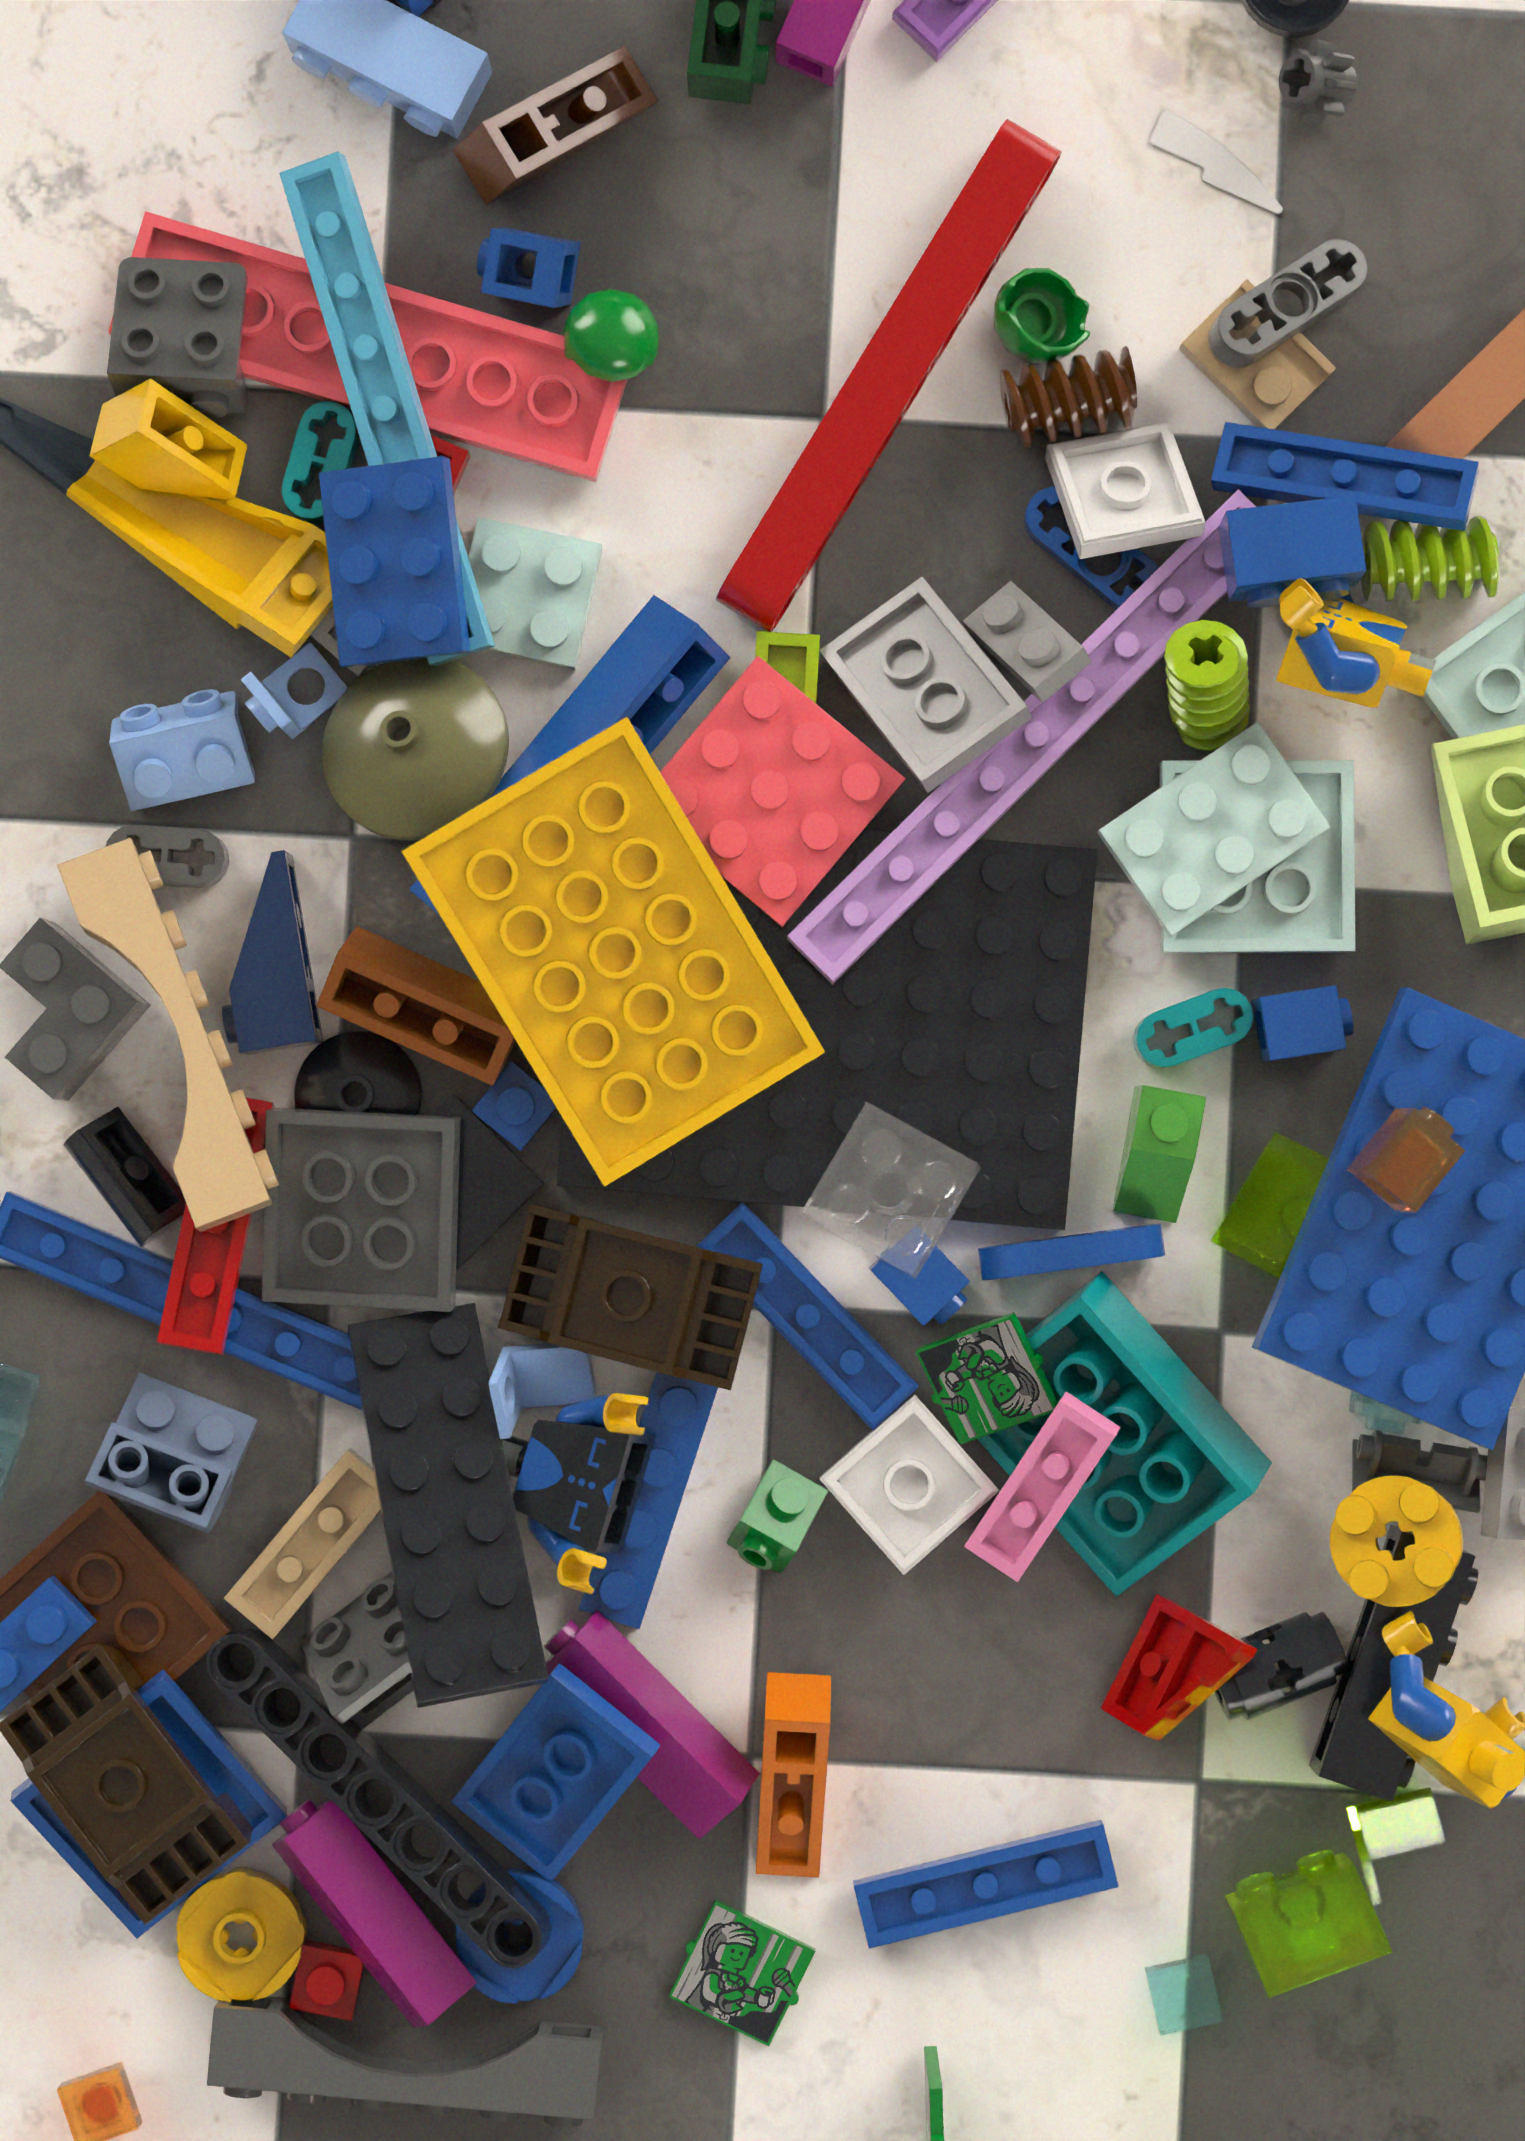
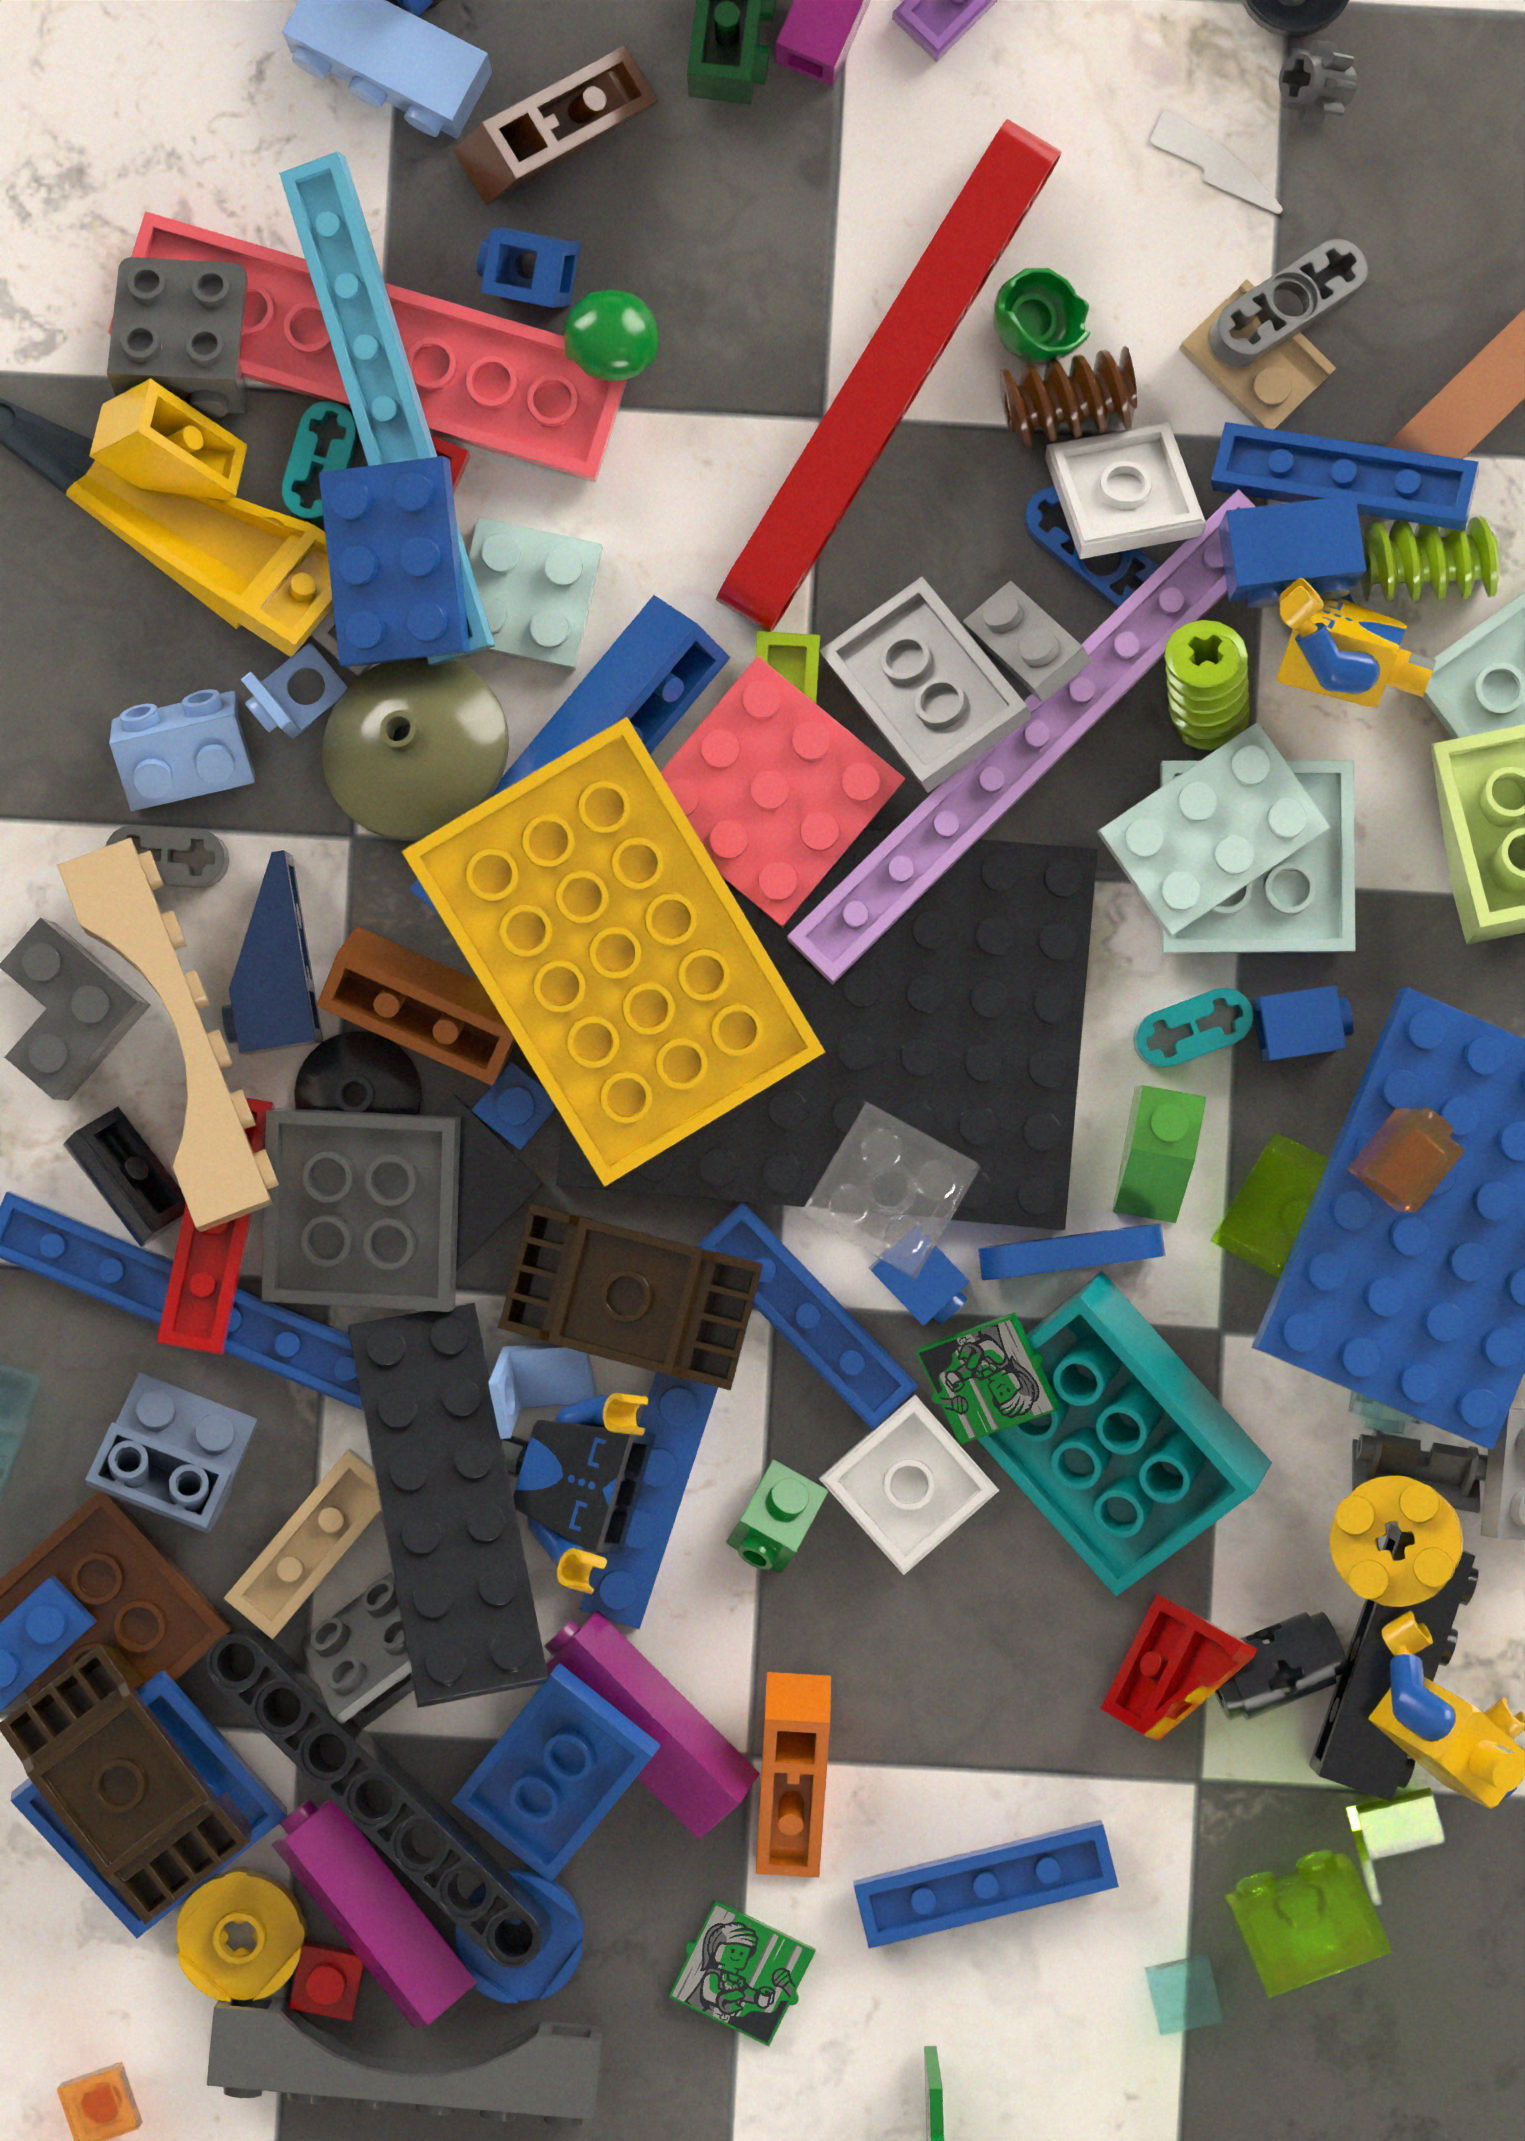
bright pink plate [964,1392,1120,1582] -> none

